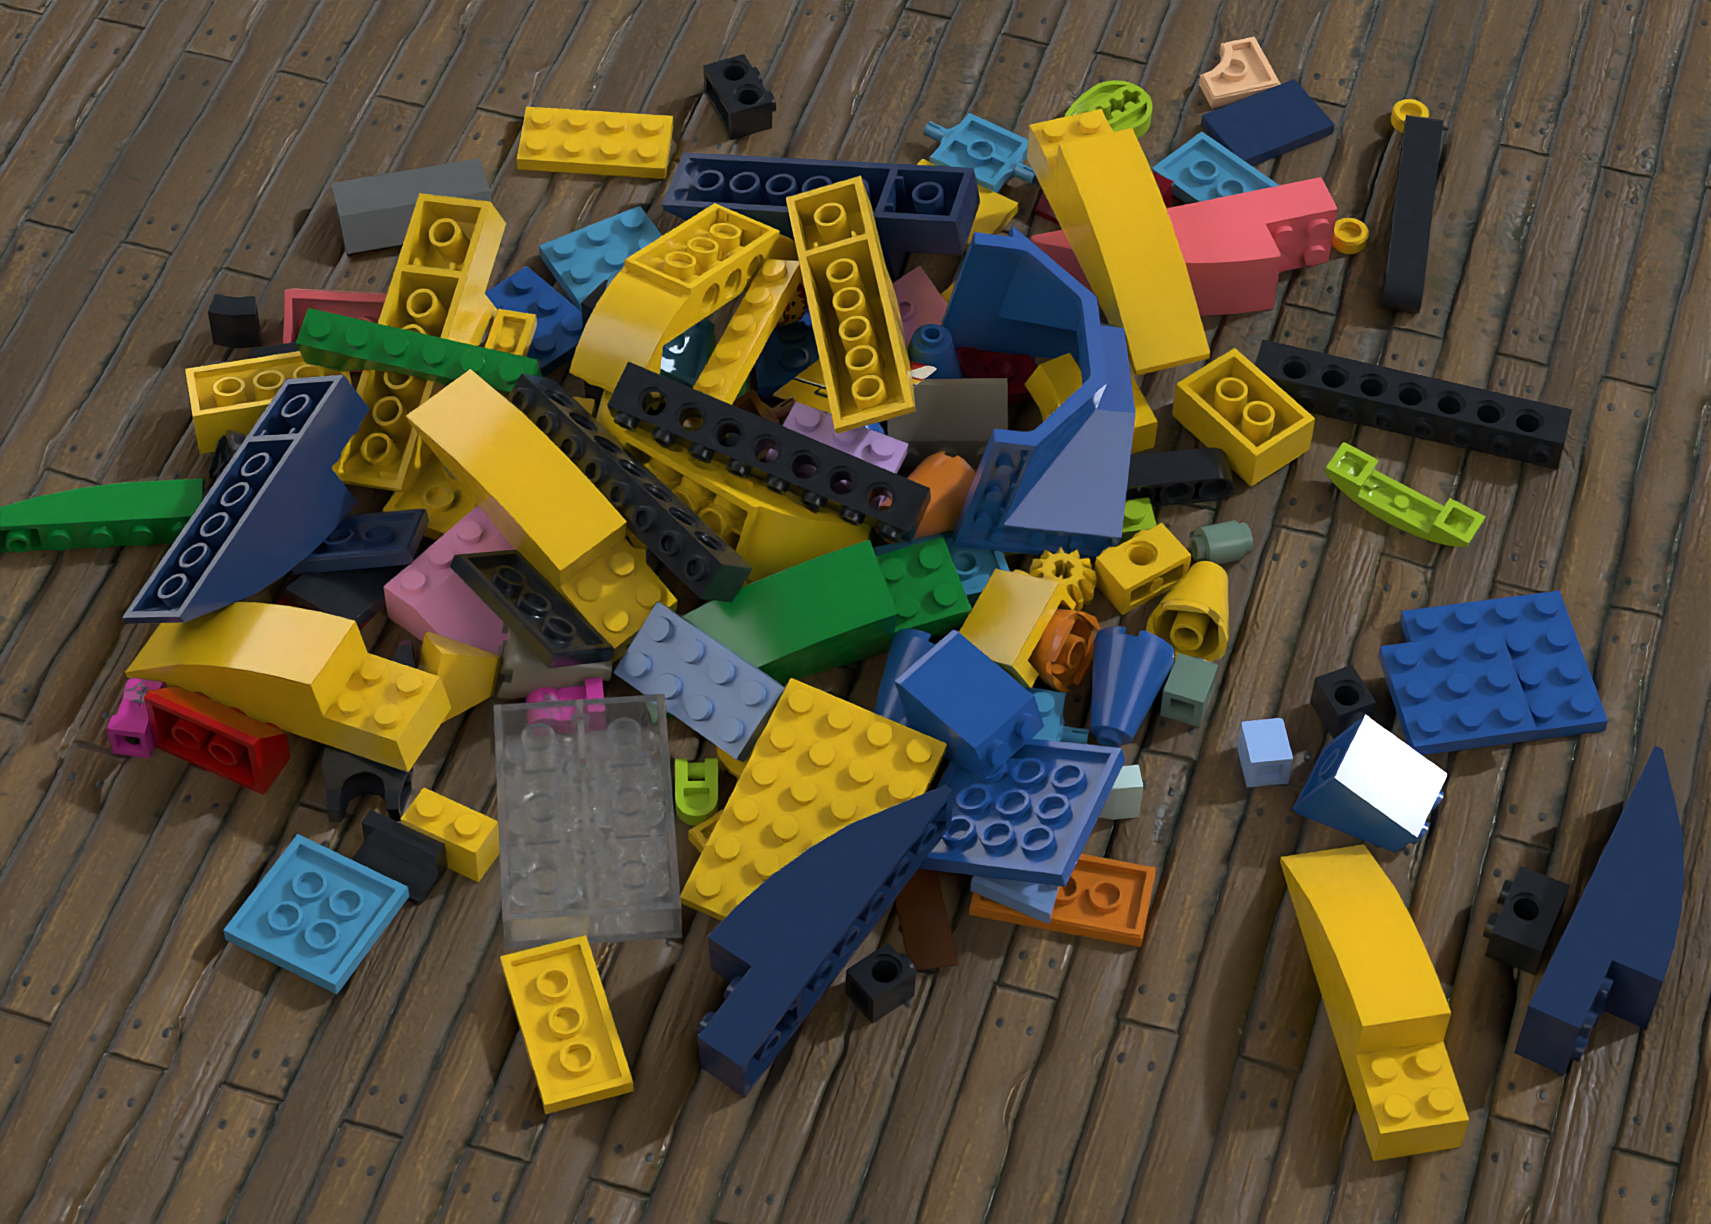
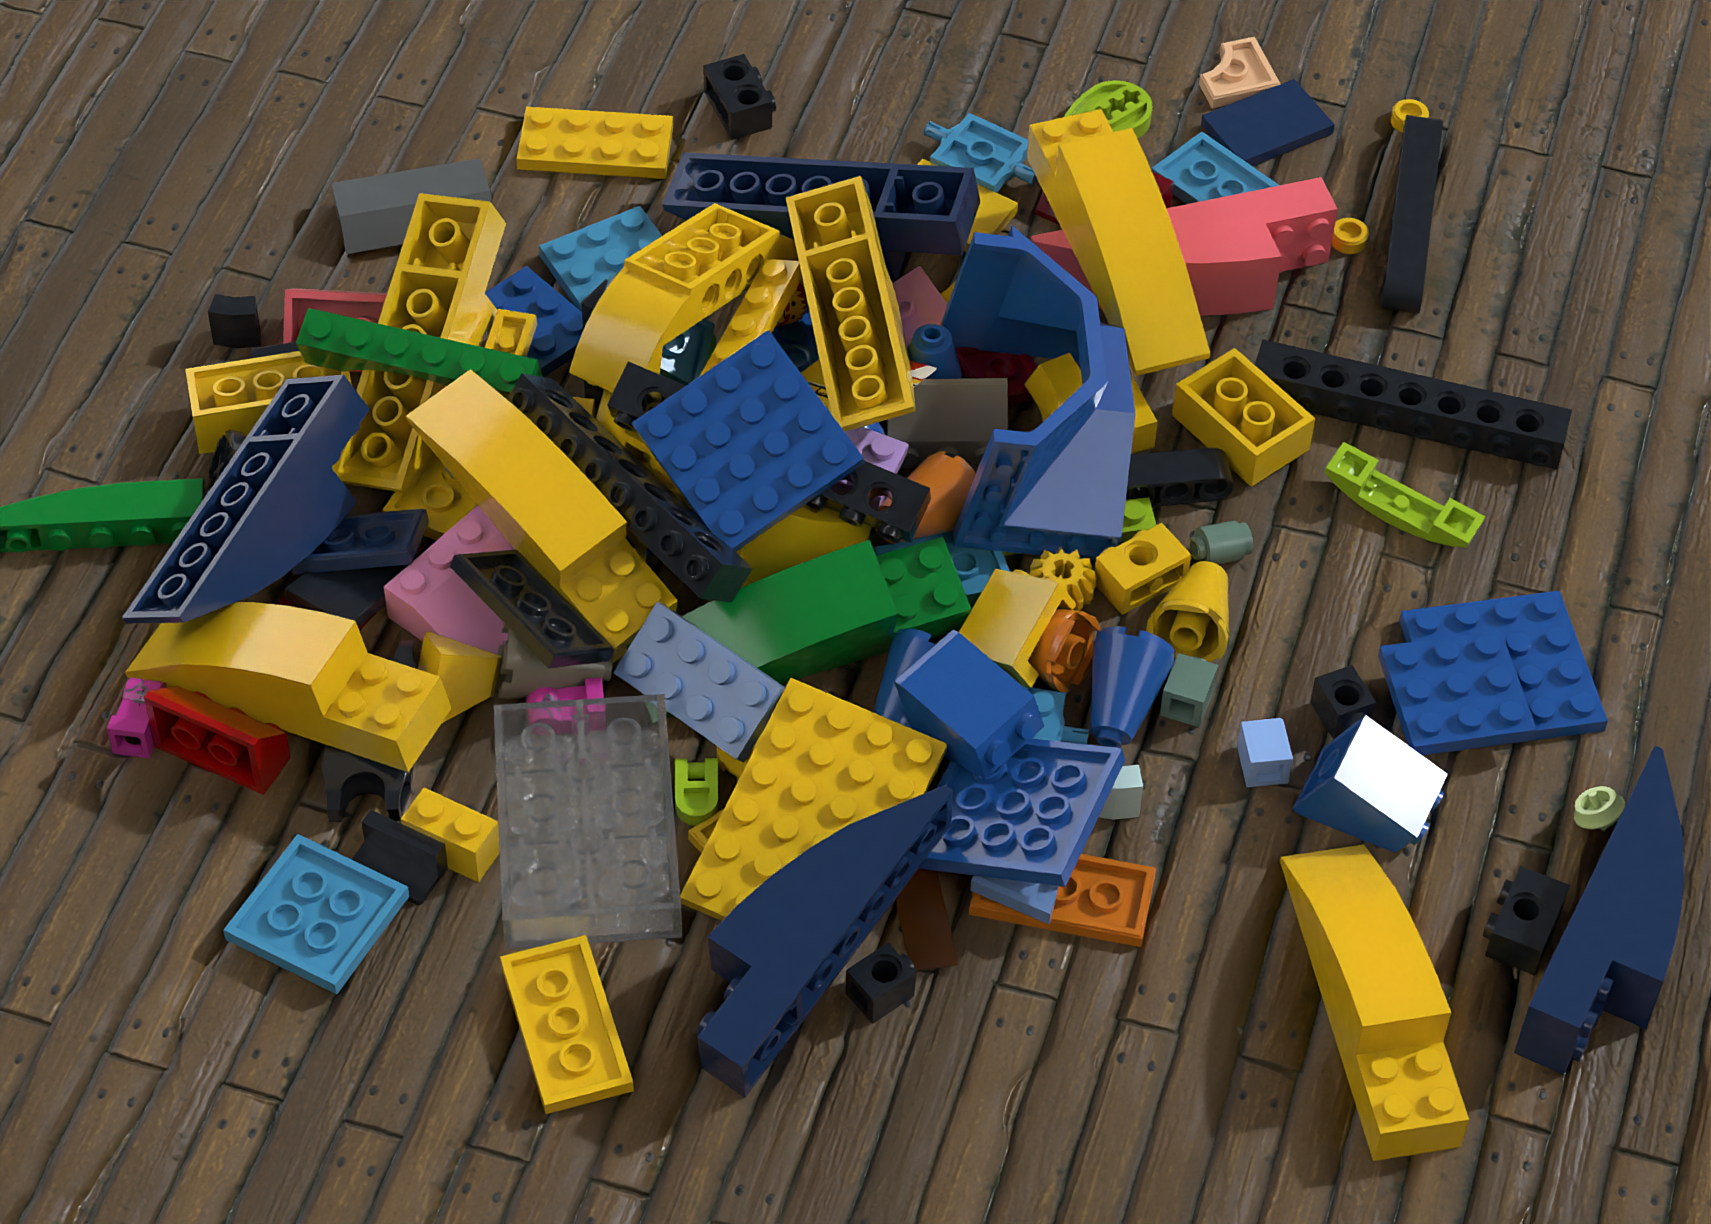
none -> blue plate [632,330,865,552]
none -> yellowish green hat [1574,786,1626,831]

